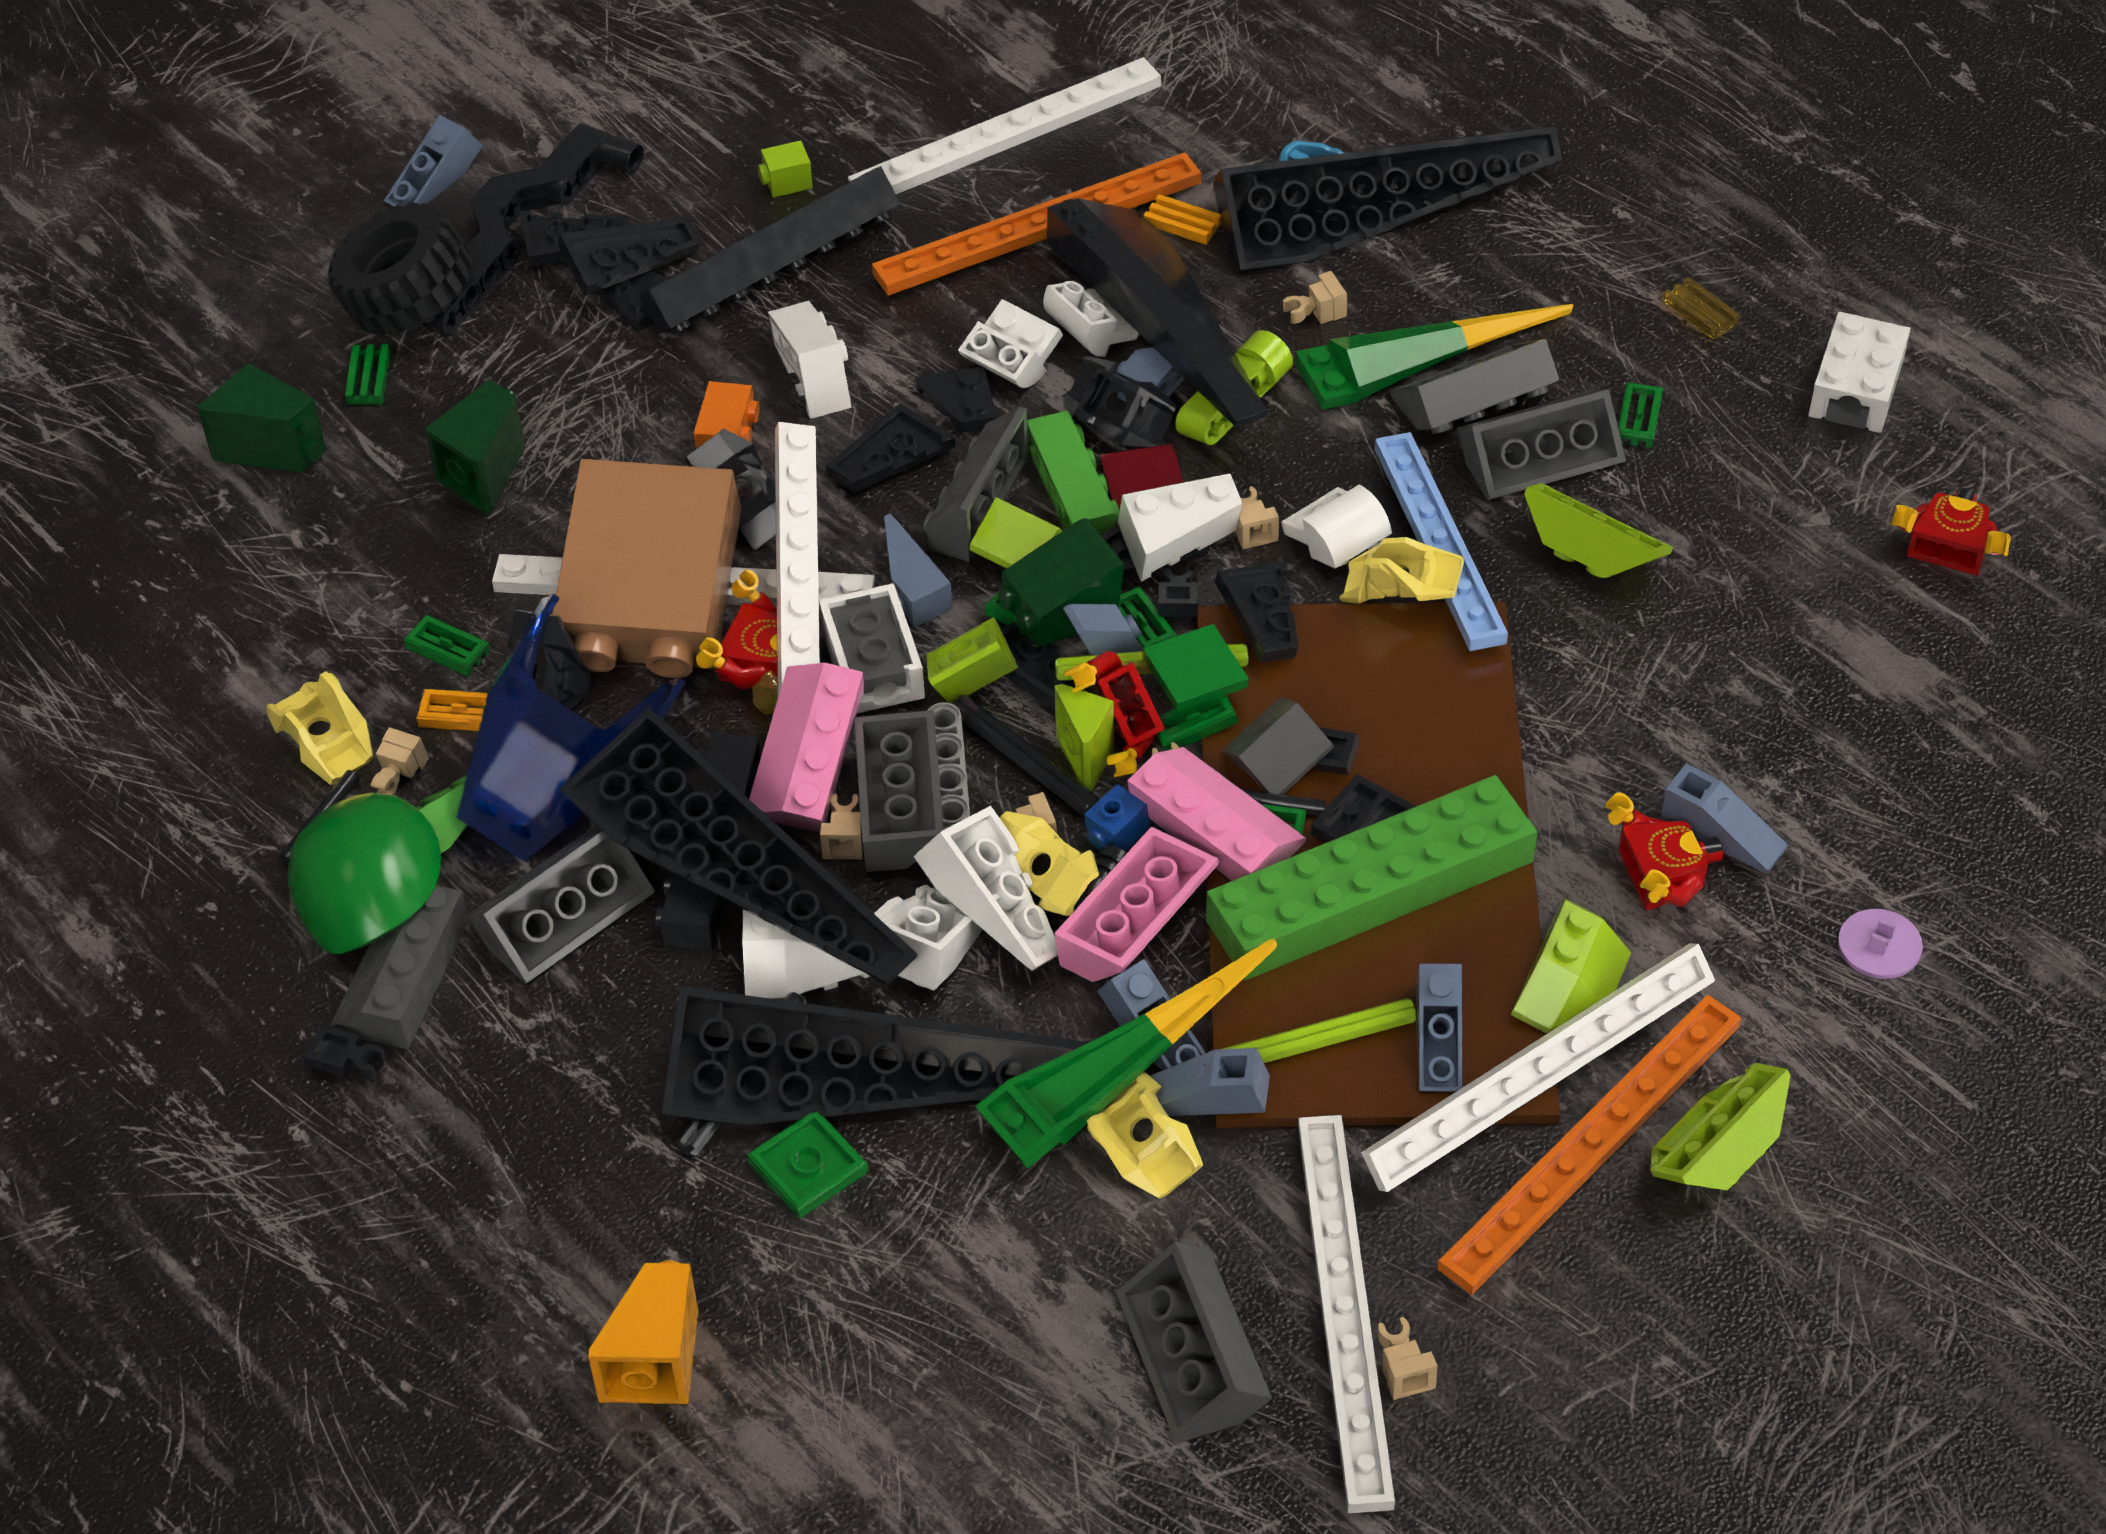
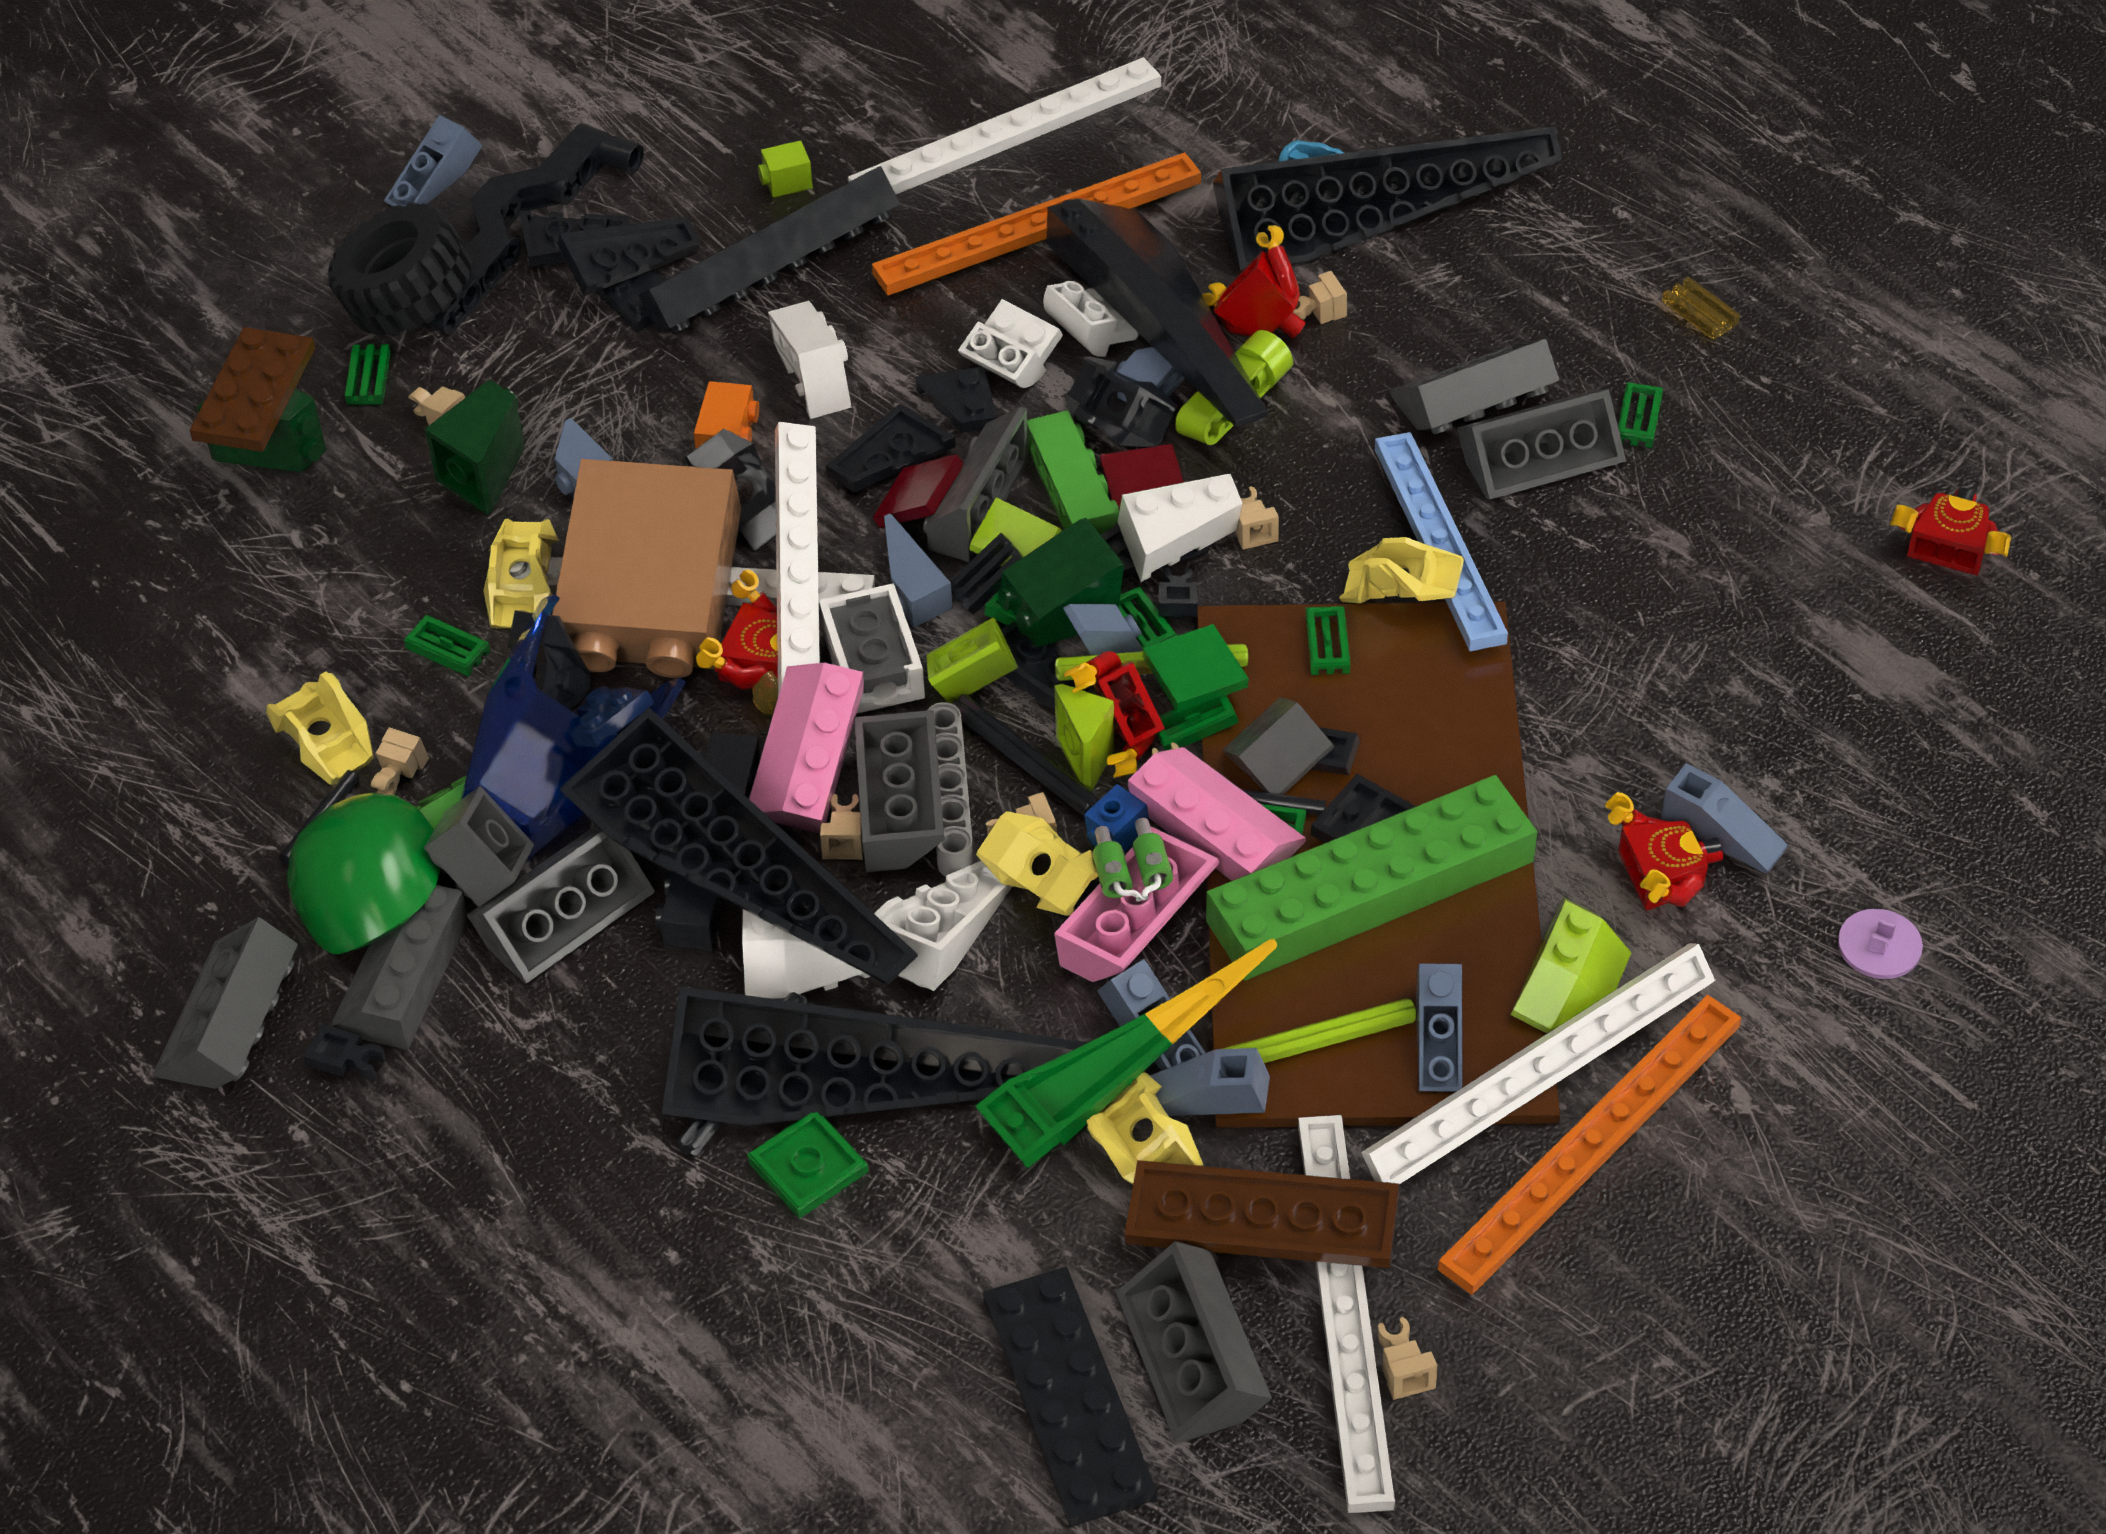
light orange tile [416,689,499,732] -> none
light orange slope [588,1260,698,1404] -> none
white wedge [913,806,1058,971] -> none
light orange tile [1143,194,1221,245] -> none
black wing [1215,561,1299,663] -> none
white brick [1281,485,1392,569] -> none
green plate [1293,304,1574,410] -> none
lime wedge [1524,483,1673,578] -> none
lime wedge [1650,1063,1791,1191] -> none
white piece [1809,311,1911,433] -> none
none -> dark grey slope [153,917,298,1089]
none -> reddish brown plate [189,327,315,452]
none -> tan piece [408,386,465,425]
none -> dark grey brick [424,786,534,907]
none -> light yellow piece [483,519,559,629]
none -> sand blue slope [555,418,613,499]
none -> dark blue plate [569,687,654,747]
none -> dark red tile [872,454,964,528]
none -> black tile [950,533,1024,615]
none -> black plate [983,1266,1157,1527]
none -> bright green piece [1092,818,1173,901]
none -> reddish brown plate [1124,1160,1399,1268]
none -> red torso [1202,225,1305,339]
none -> green tile [1305,606,1350,675]

